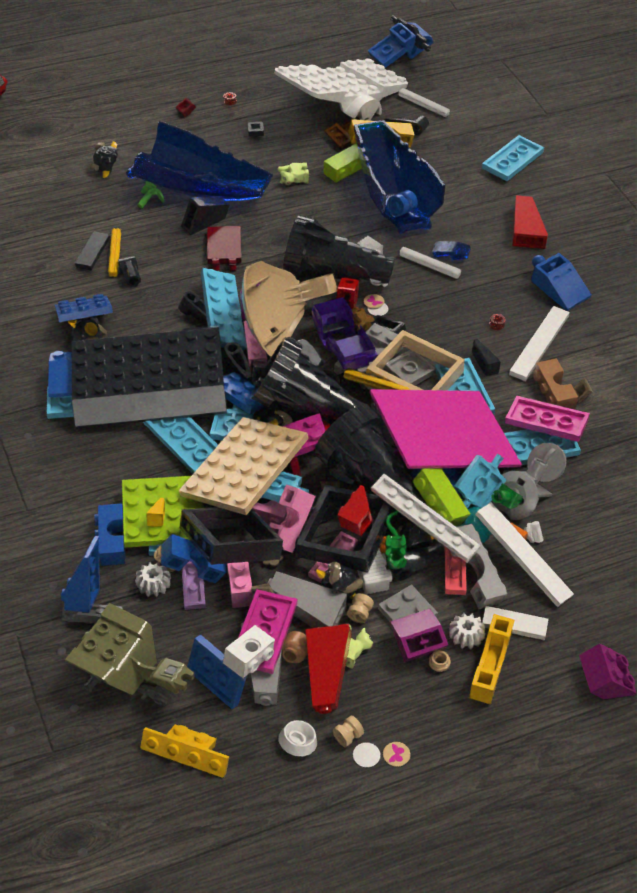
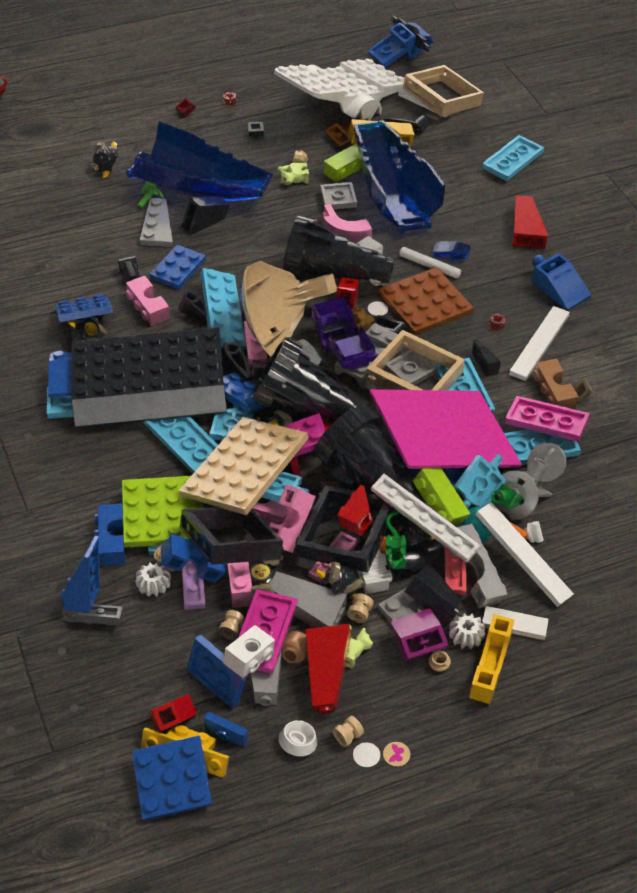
olive piece [65,603,195,707] -> none
tile [75,231,110,271] -> none
yellow axle [108,228,121,277] -> none
yellow slope [146,498,165,527] -> none
tile [207,226,241,272] -> none
yellow axle [343,369,409,390] -> none
tan sticker [364,294,384,308] -> none
blue wheel [387,190,418,217] -> none
magenta slope [579,643,637,699] -> none
none -> bright pink arch [125,276,170,326]
none -> blue plate [132,735,213,821]
none -> light grey wing [140,198,173,247]
none -> red slope [147,693,197,732]
none -> blue plate [150,245,206,290]
none -> blue plate [204,712,248,747]
none -> tan wheel [218,610,245,640]
none -> tile [250,563,271,584]
none -> tan plate [292,150,308,163]
none -> light grey plate [320,182,357,210]
none -> bright pink arch [322,204,372,243]
none -> dark orange plate [378,267,474,336]
none -> tan window [403,65,484,117]
none -> black slope [404,564,462,623]

